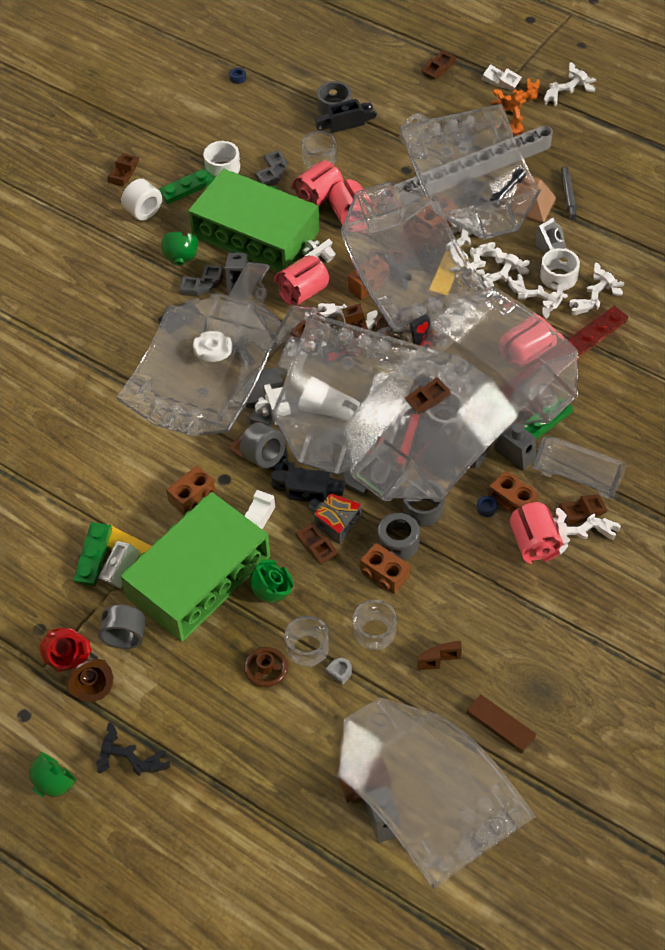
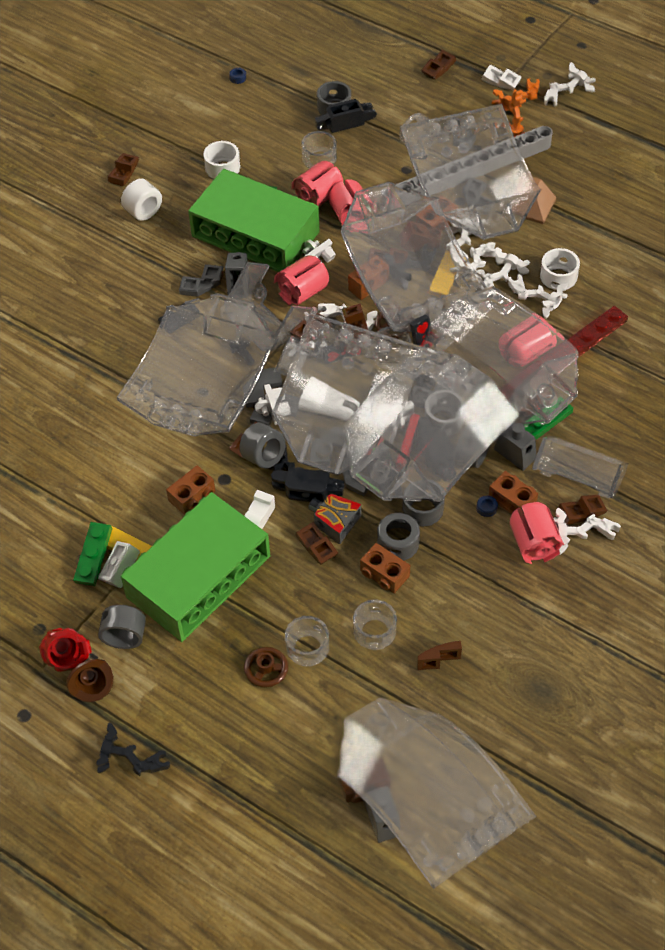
green cylinder [29,752,76,797] -> none
green plate [158,168,214,205] -> none
green cylinder [161,232,198,266] -> none
white tile [193,331,232,362] -> none
green cylinder [249,559,294,604] -> none
dark grey tile [255,150,287,186] -> none
light grey tile [325,658,352,685] -> none
reddish brown slope [404,377,451,414] -> none
reddish brown tile [467,694,536,753] -> none
black bar [490,168,526,206] -> none
light grey slope [535,218,568,253] -> none
dark grey piece [561,166,577,219] -> none
white piece [569,263,624,315] -> none

